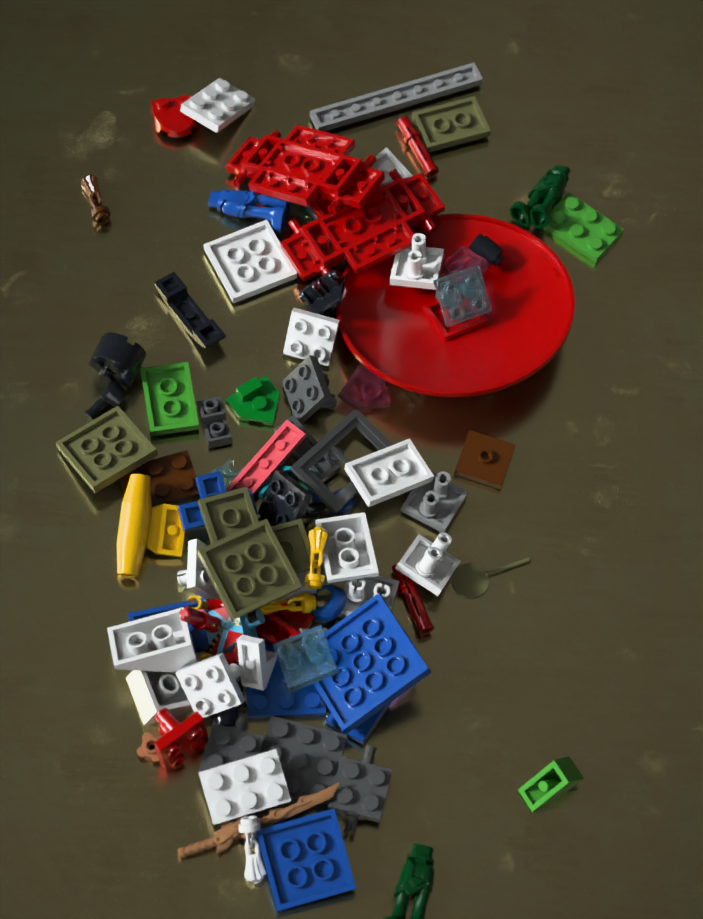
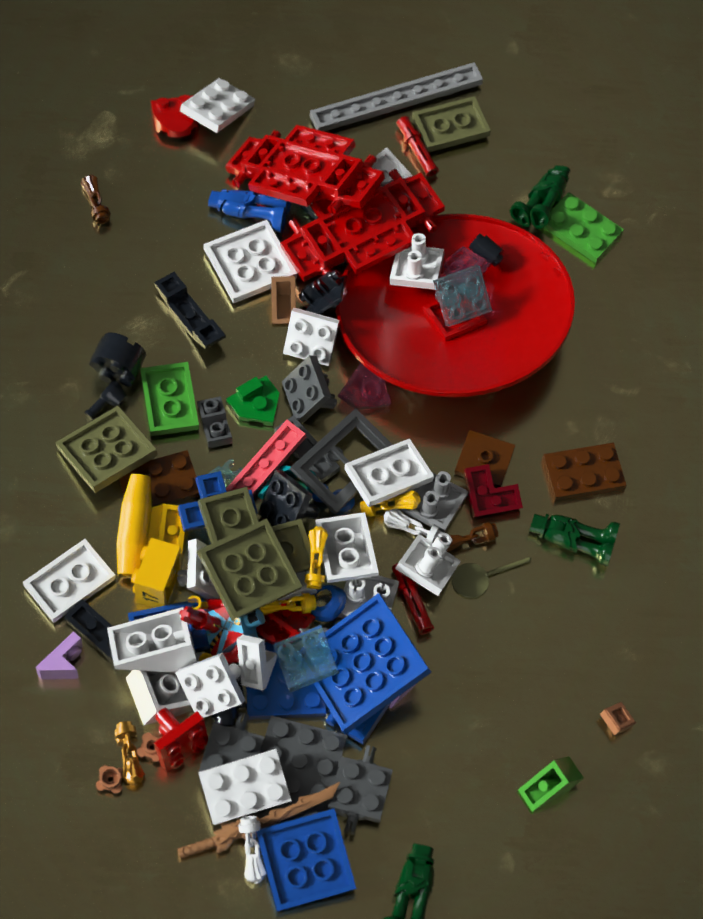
none -> white plate [23,539,116,623]
none -> lavender slope [36,631,83,680]
none -> black plate [64,599,114,665]
none -> nougat plate [96,765,123,794]
none -> pearl gold piece [115,721,145,786]
none -> yellow brick [131,538,182,608]
none -> medium nougat slope [271,276,296,324]
none -> yellow piece [360,490,421,517]
none -> white piece [383,509,442,543]
none -> reddish brown piece [446,522,499,552]
none -> dark red plate [464,464,523,518]
none -> dark green piece [529,513,620,567]
none -> reddish brown plate [542,442,627,502]
none -> nougat tile [600,702,636,735]

